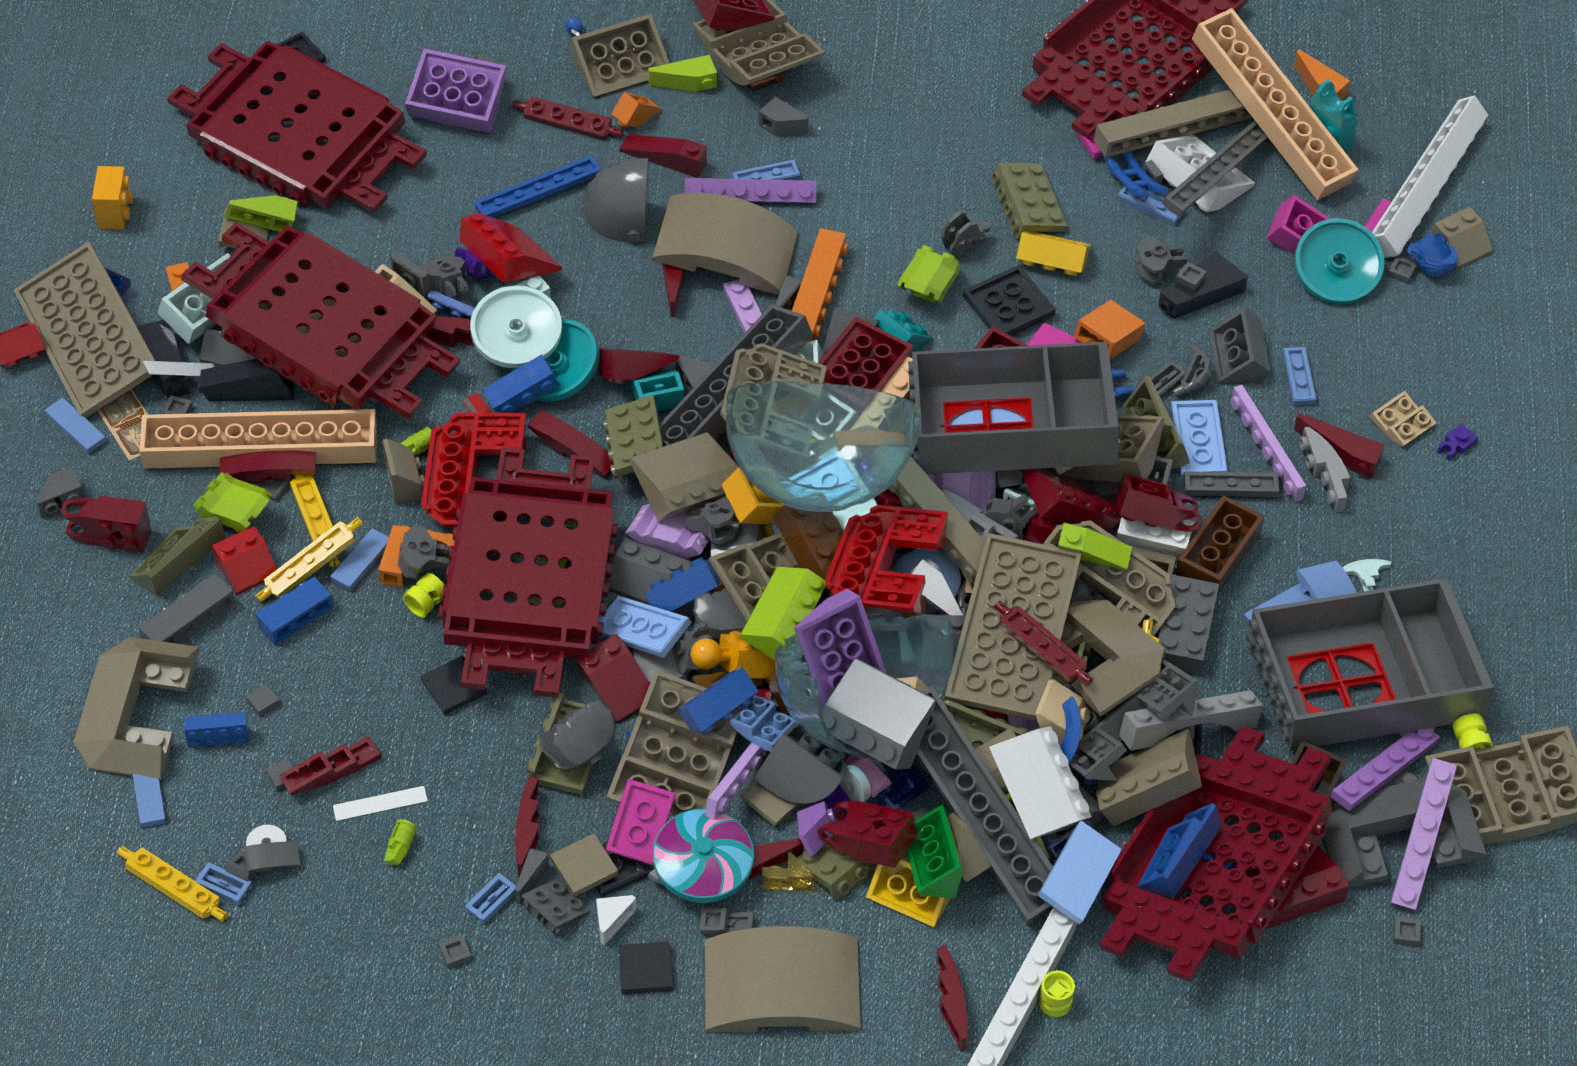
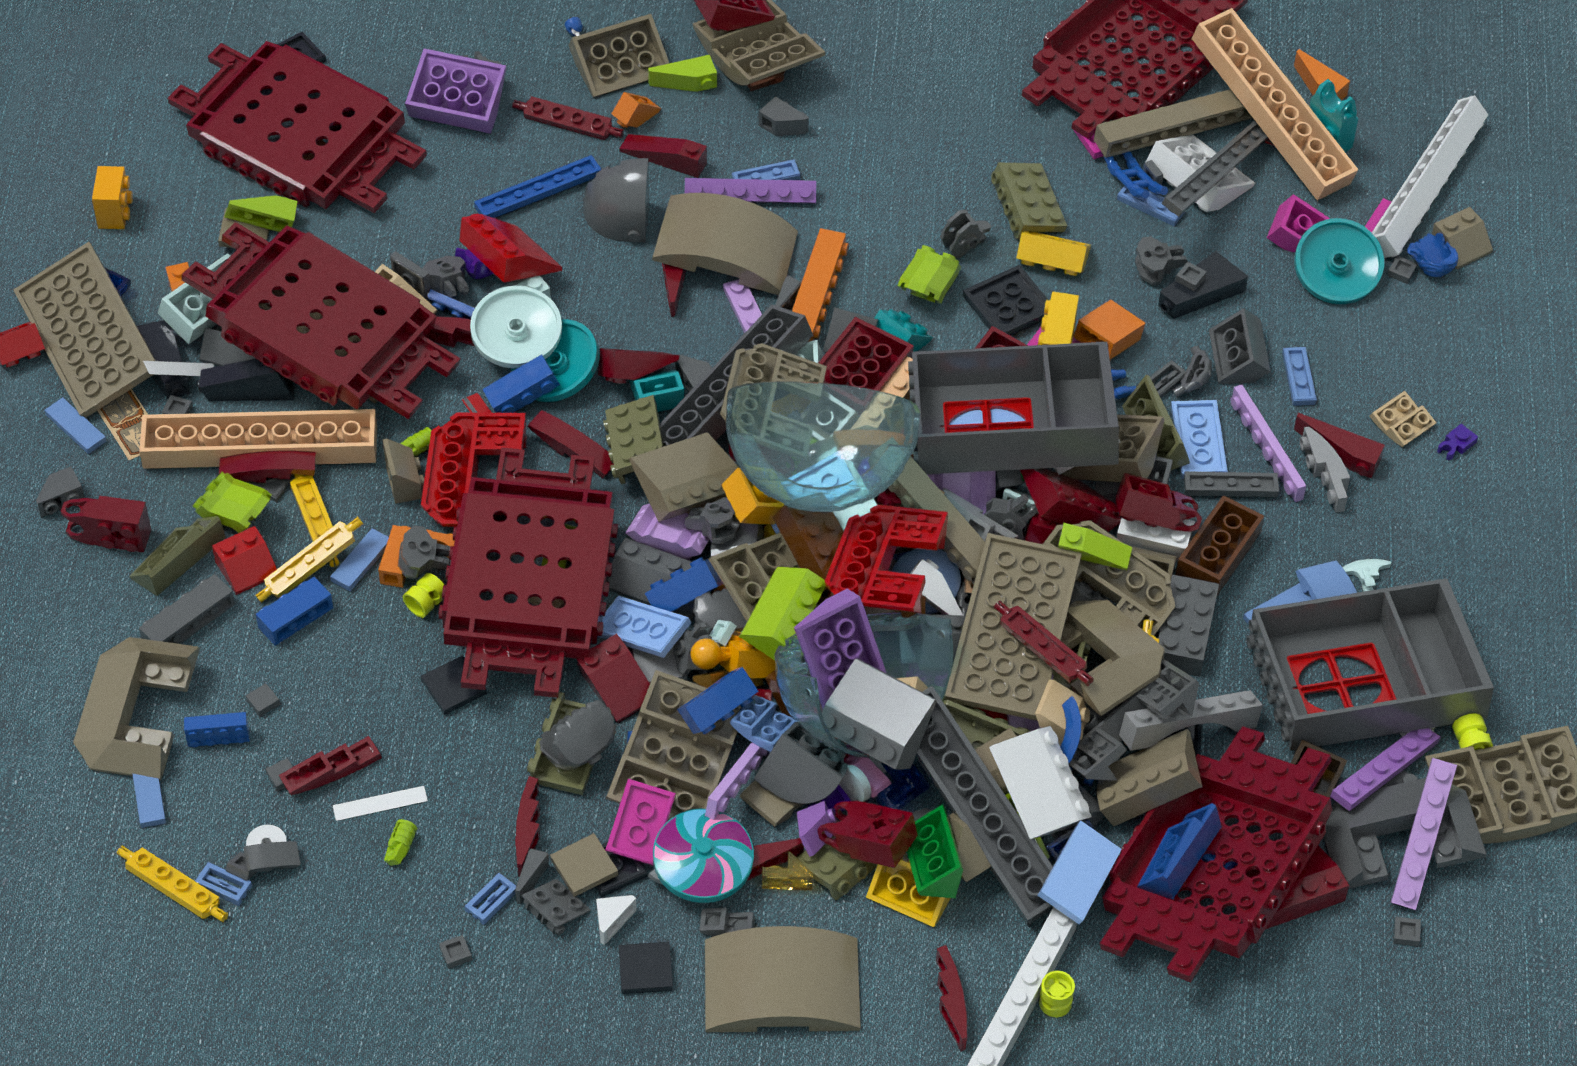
none -> light aqua tile [709,620,737,647]
none -> yellow brick [1038,291,1079,345]

